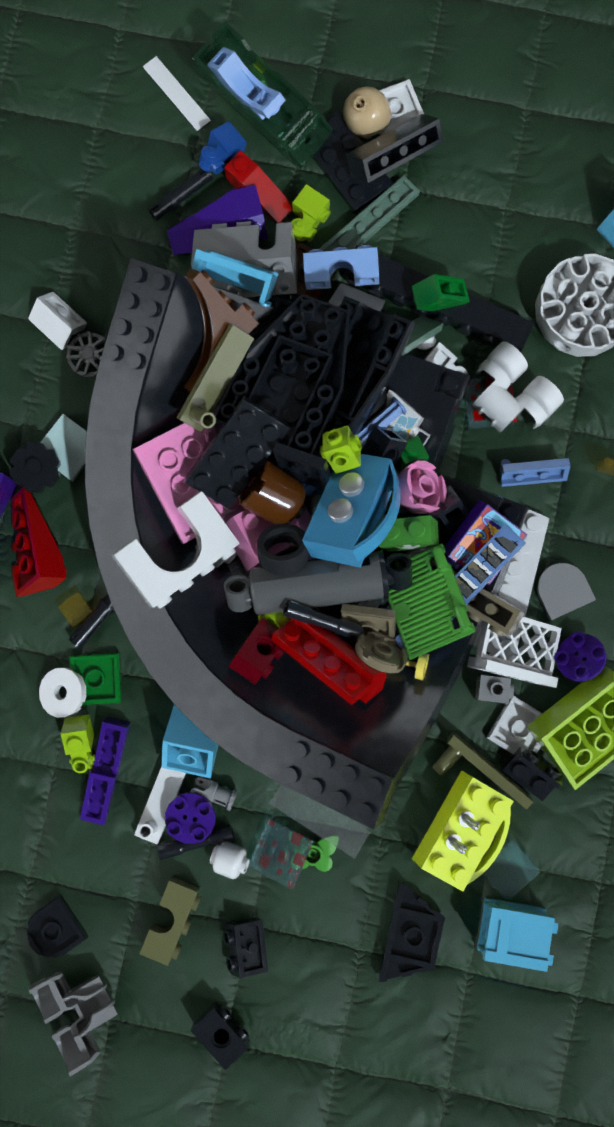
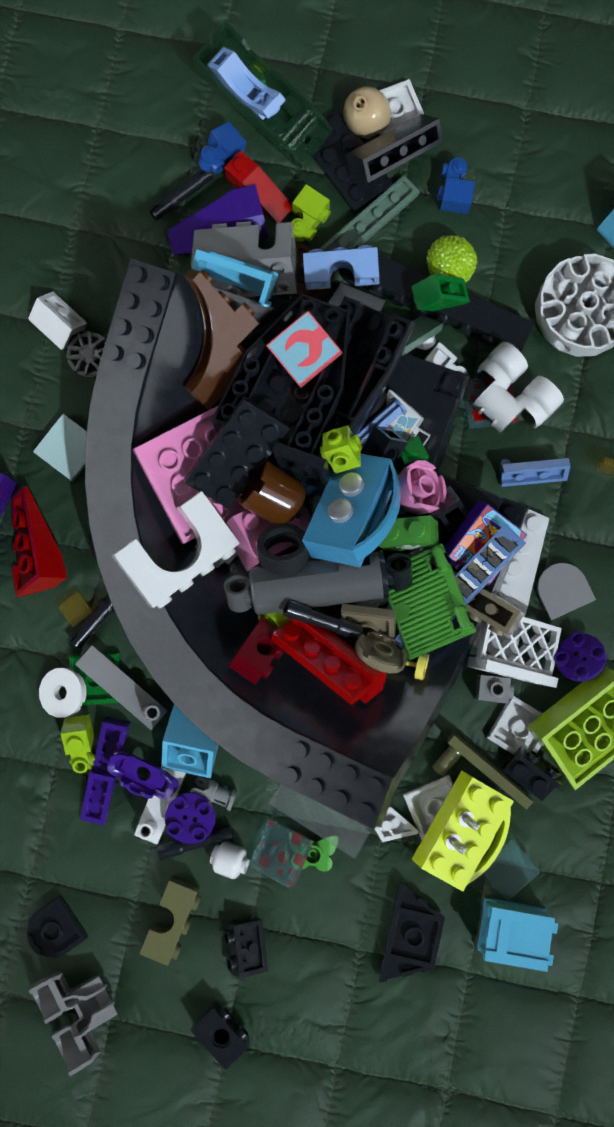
black plant [10,442,61,493] -> none
white sticker [143,56,211,131] -> none
olive piece [176,324,254,432] -> none
none -> light grey piece [75,646,167,730]
none -> dark purple piece [107,750,178,800]
none -> tile [266,311,342,388]
none -> white piece [375,807,419,842]
none -> white tile [403,775,453,840]
none -> lime hair [426,235,477,283]
none -> blue brick [437,158,475,214]

